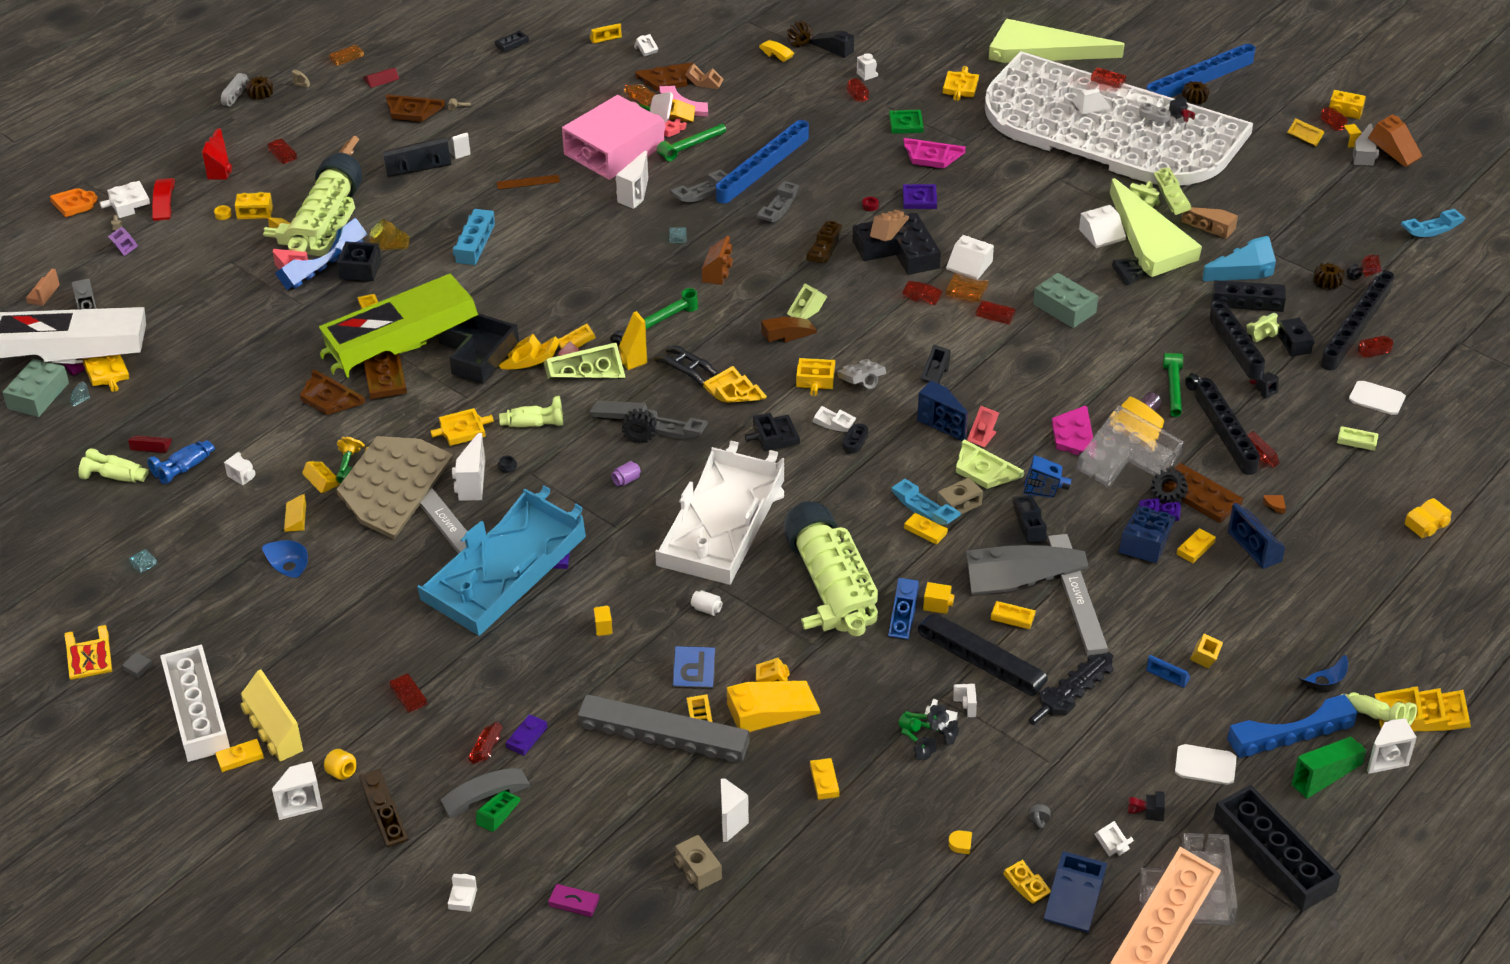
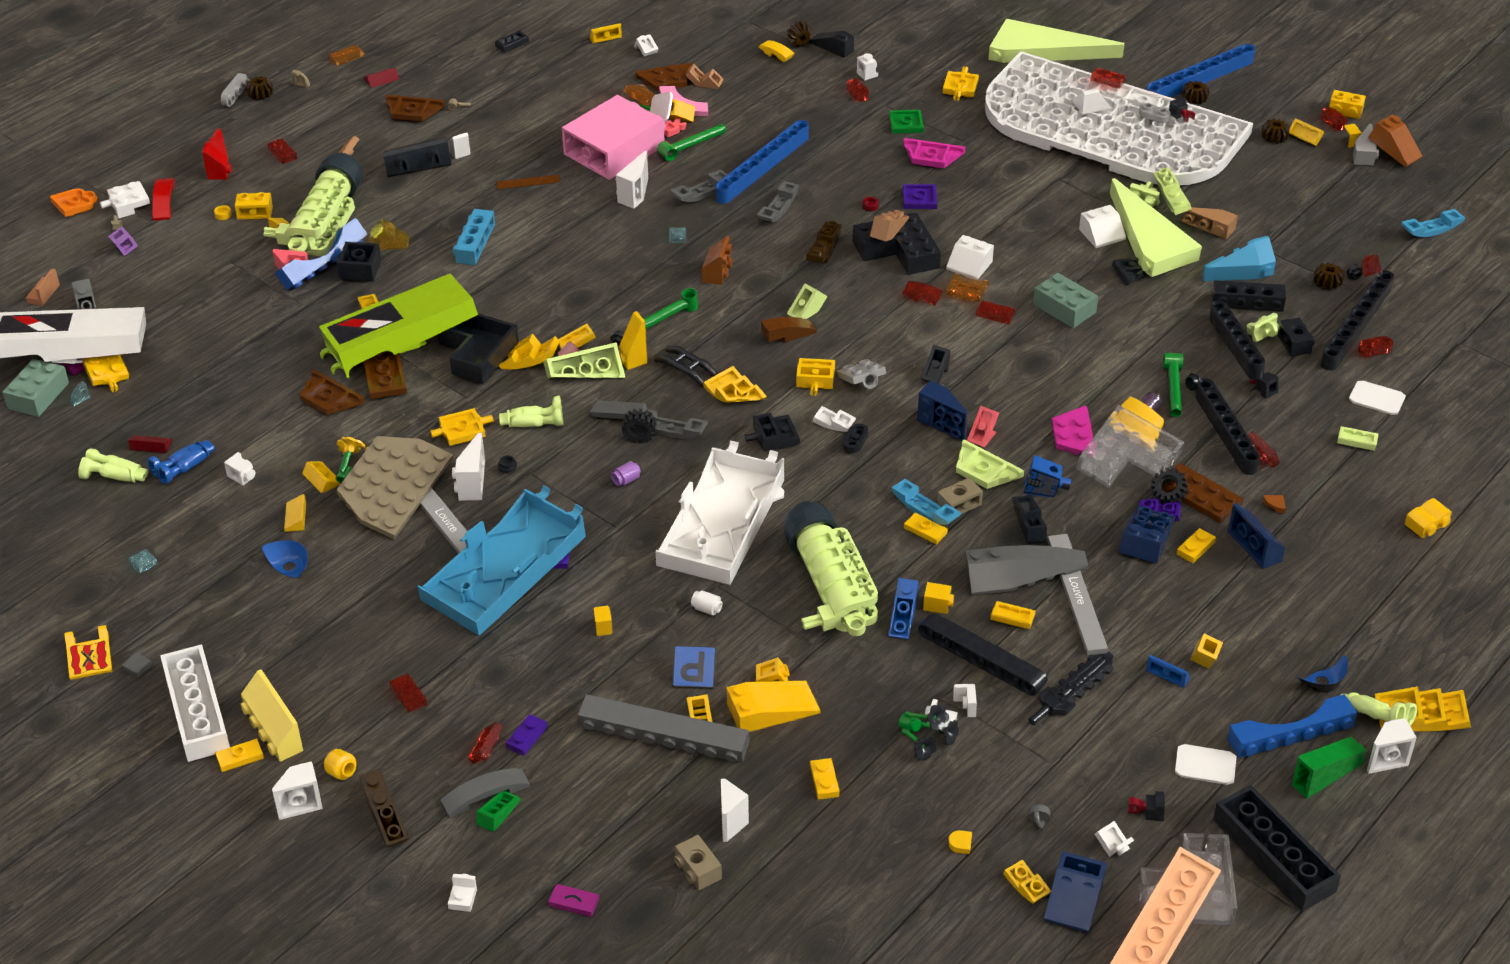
none -> dark brown gear [1262,118,1290,144]

